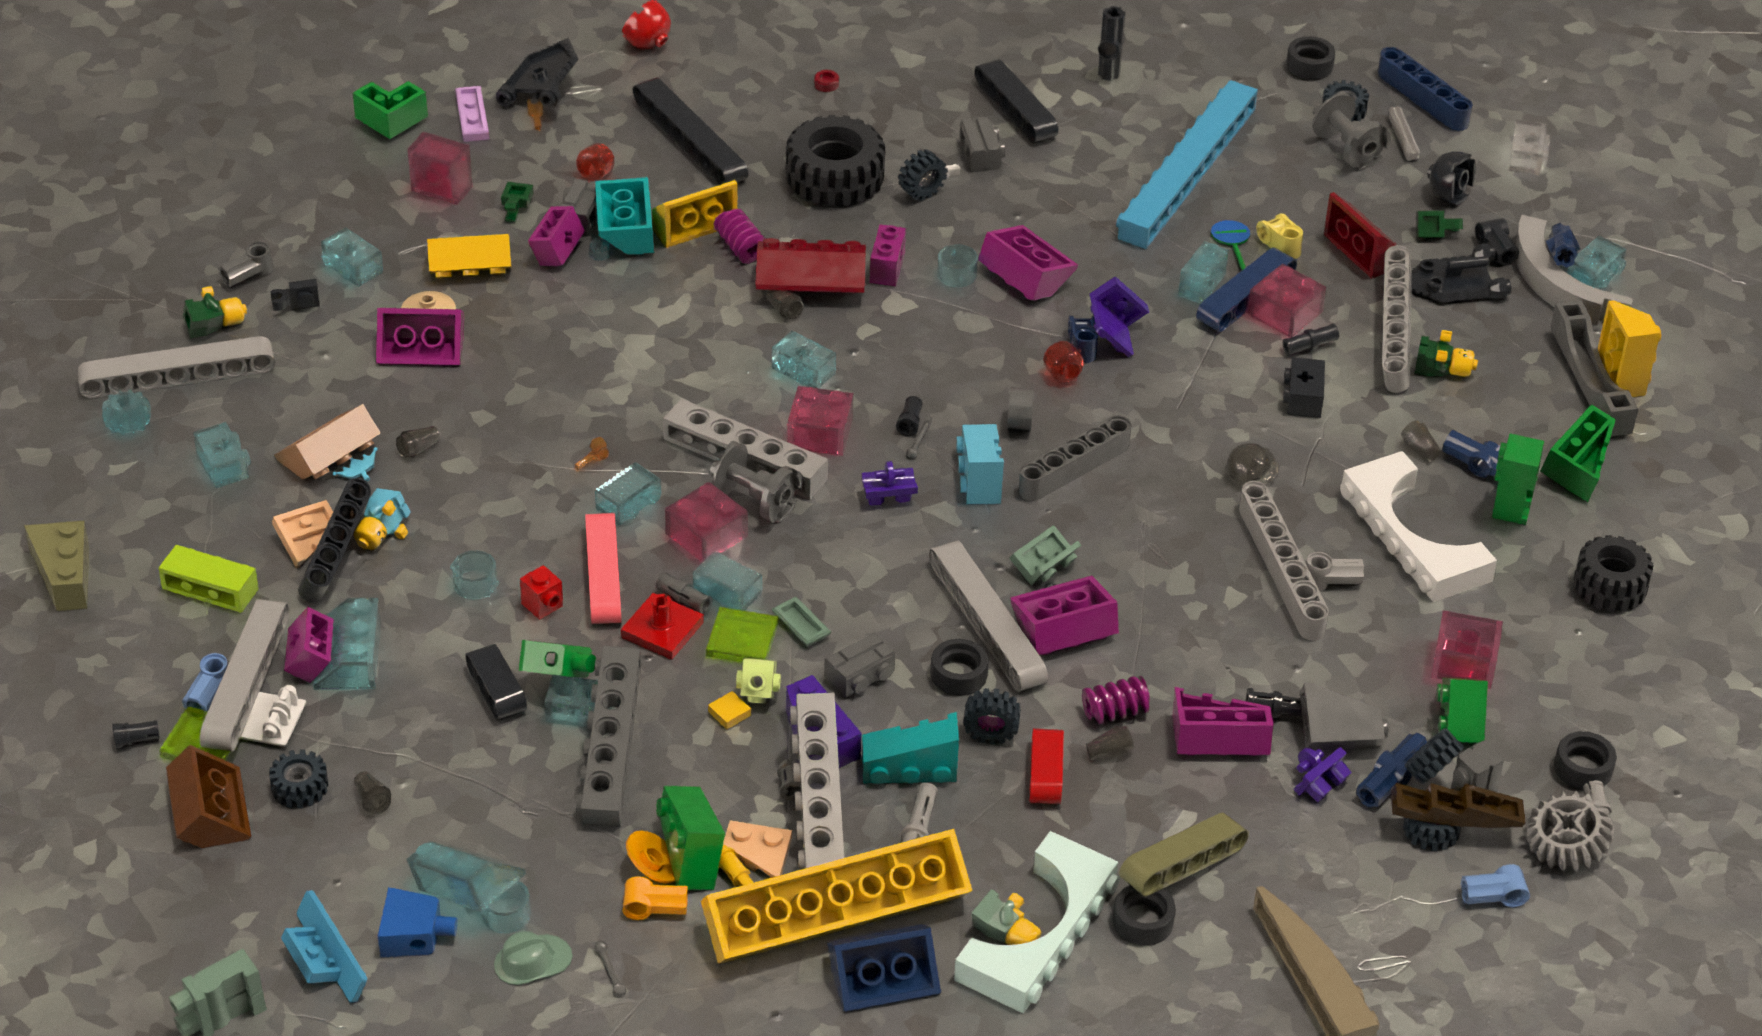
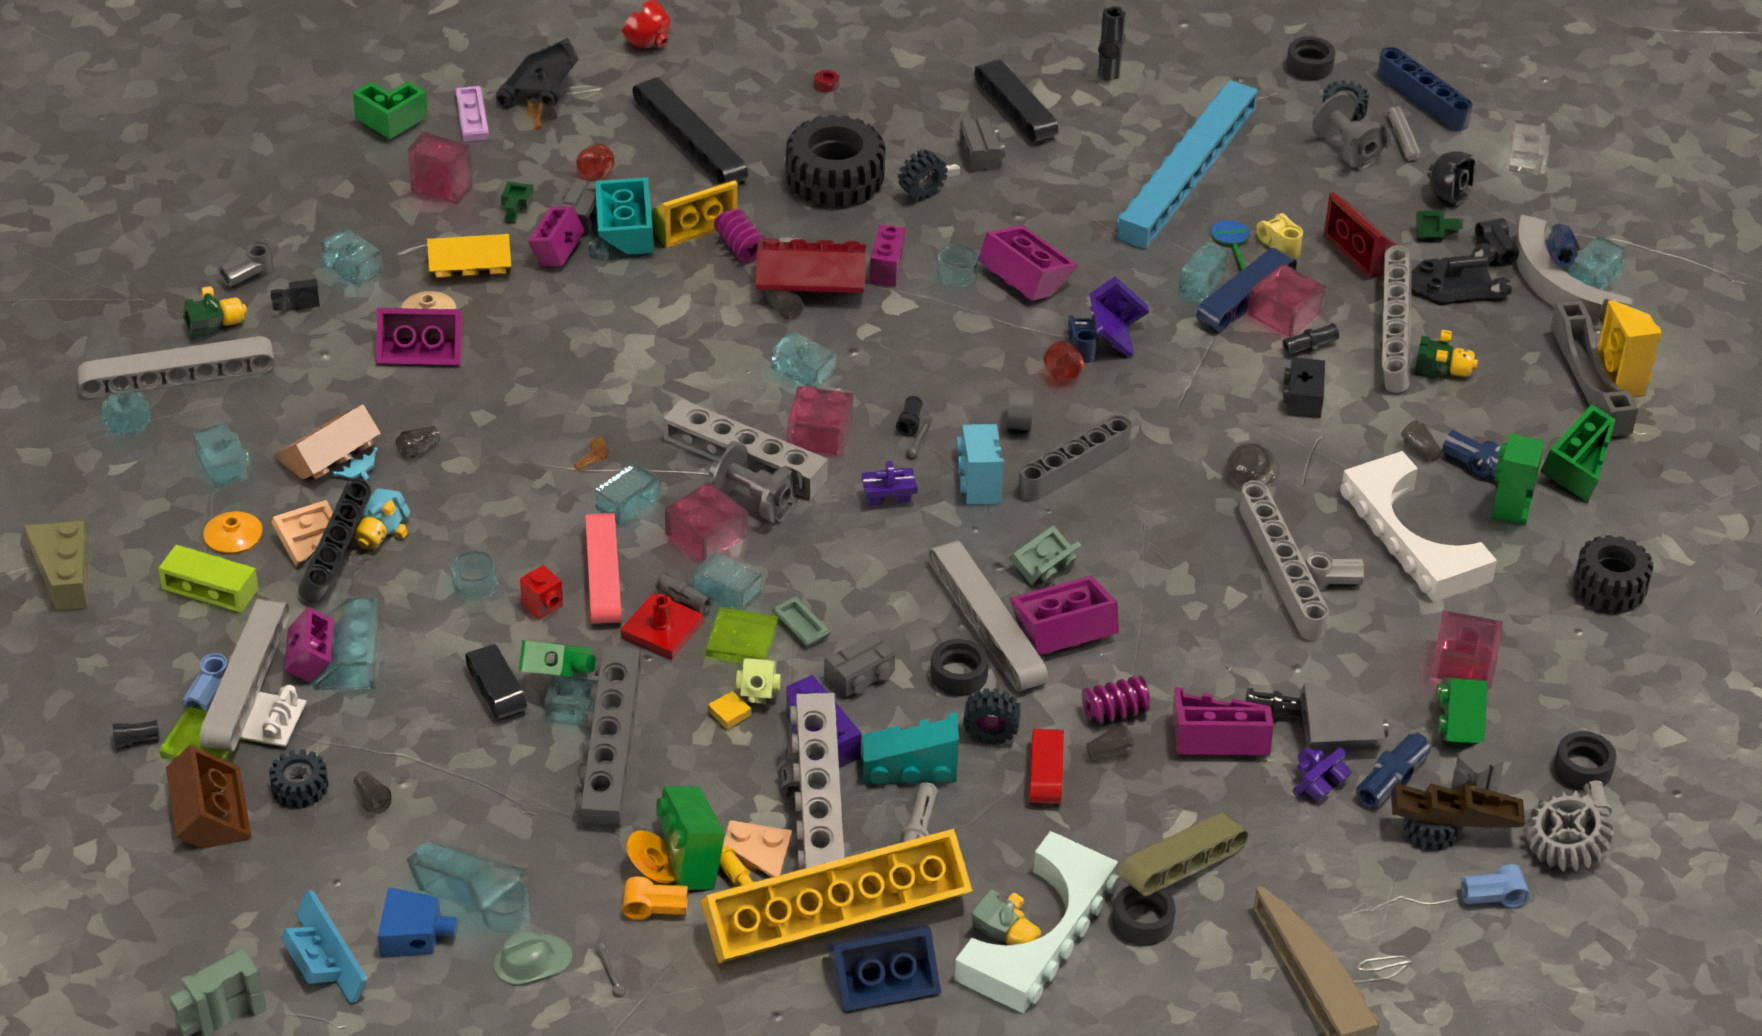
black bush [1404,728,1464,785] -> none
none -> light orange dish [203,511,263,555]

